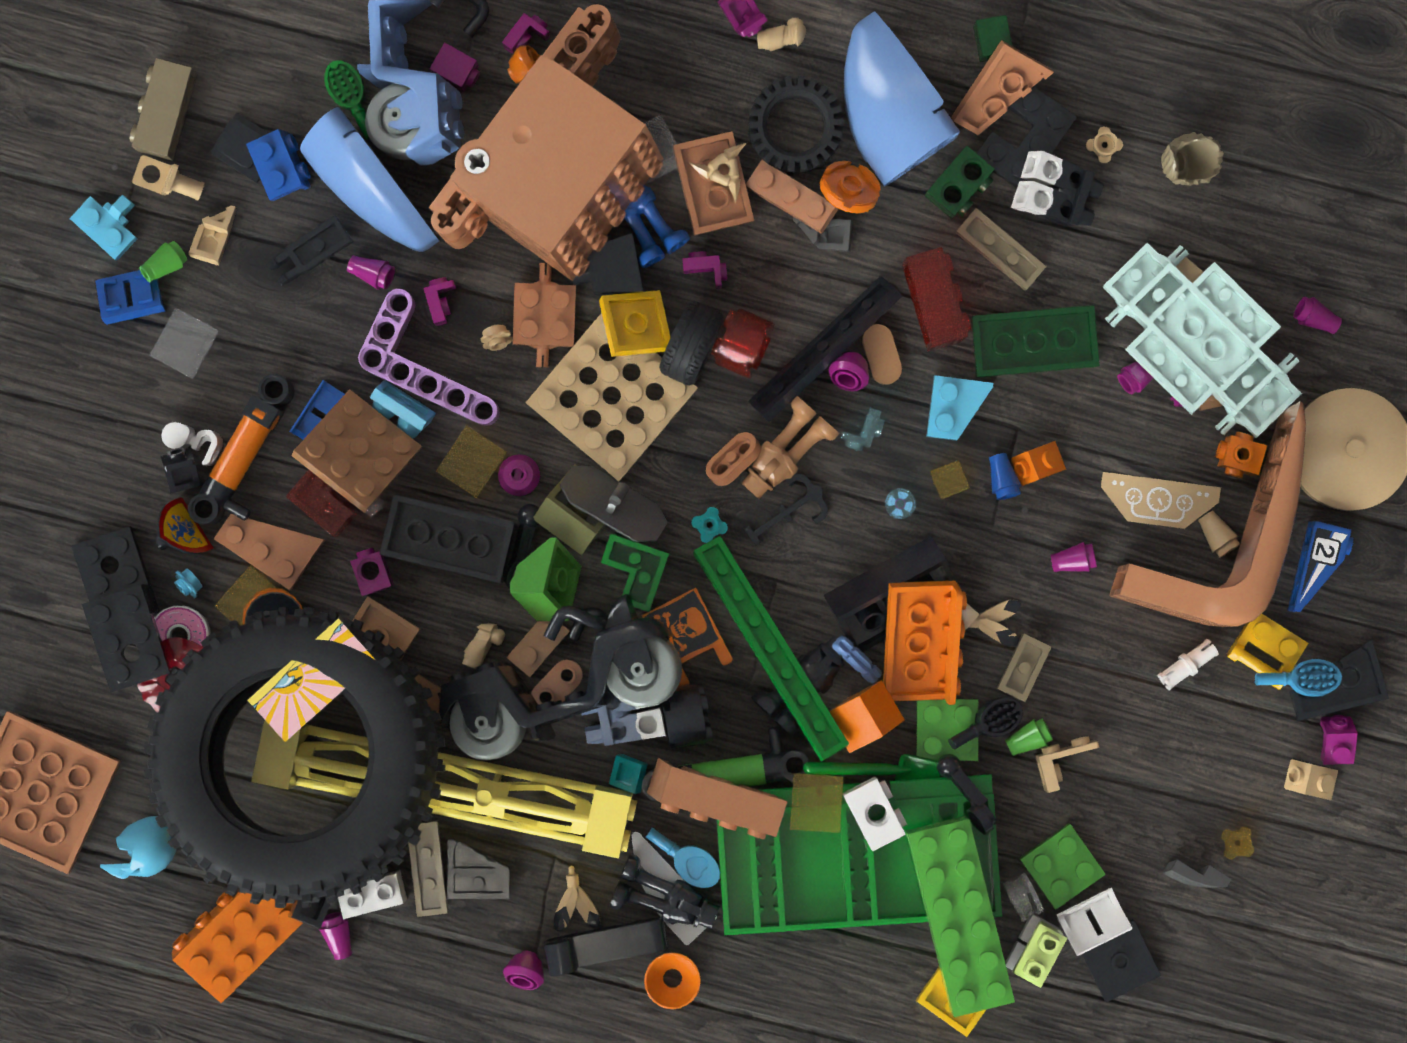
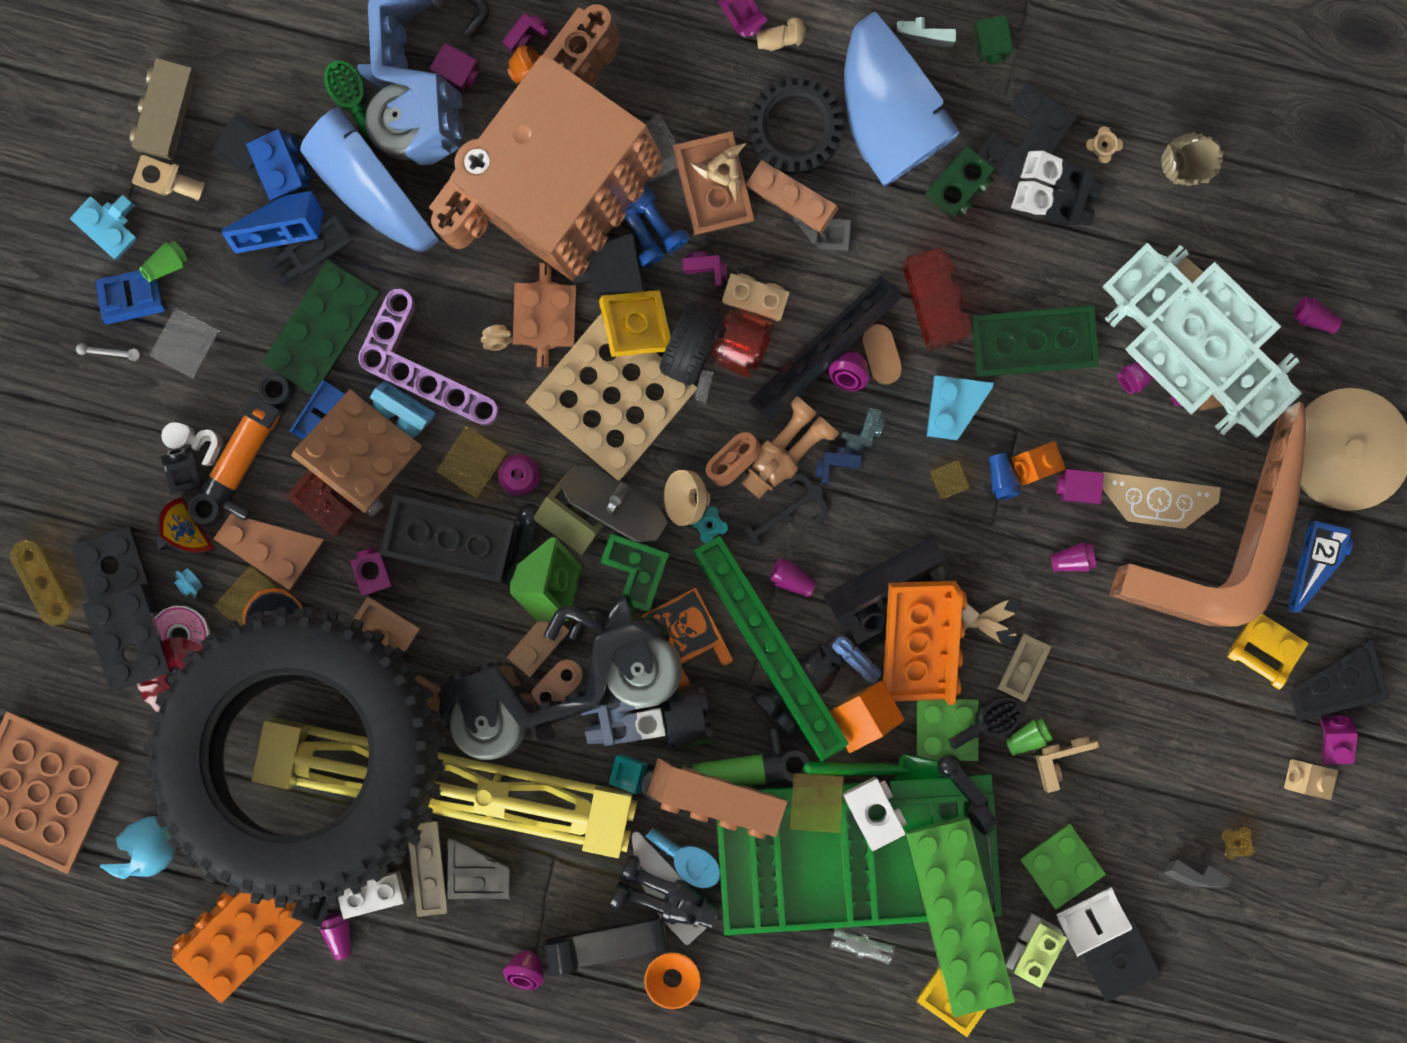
tan slope [189,206,236,266] -> none
sticker [248,618,375,742] -> none
magenta cone [347,255,395,290] -> none
magenta bracket [424,277,457,326] -> none
tan arm [462,623,505,669] -> none
tan piece [554,866,600,931] -> none
orange tile [820,161,881,214] -> none
clear light blue tile [885,488,916,519] -> none
nougat wing [951,40,1054,135] -> none
dark tan plate [955,208,1047,291] -> none
clear wheel [1002,872,1044,922] -> none
white pin [1157,639,1219,690] -> none
tan cone [1198,511,1240,558] -> none
orange brick [1216,432,1267,478] -> none
dark azure piece [1255,659,1342,697] -> none
none -> clear yellow plate [10,541,72,626]
none -> light grey hinge [76,343,140,361]
none -> blue slope [222,191,324,254]
none -> dark green plate [262,260,380,395]
none -> tan piece [664,470,710,526]
none -> clear tile [695,370,713,404]
none -> tan bracket [722,273,790,321]
none -> magenta cone [769,558,817,597]
none -> dark blue bracket [816,448,862,484]
none -> clear pin [830,928,895,965]
none -> light aqua slope [897,17,956,47]
none -> magenta brick [1056,469,1104,505]

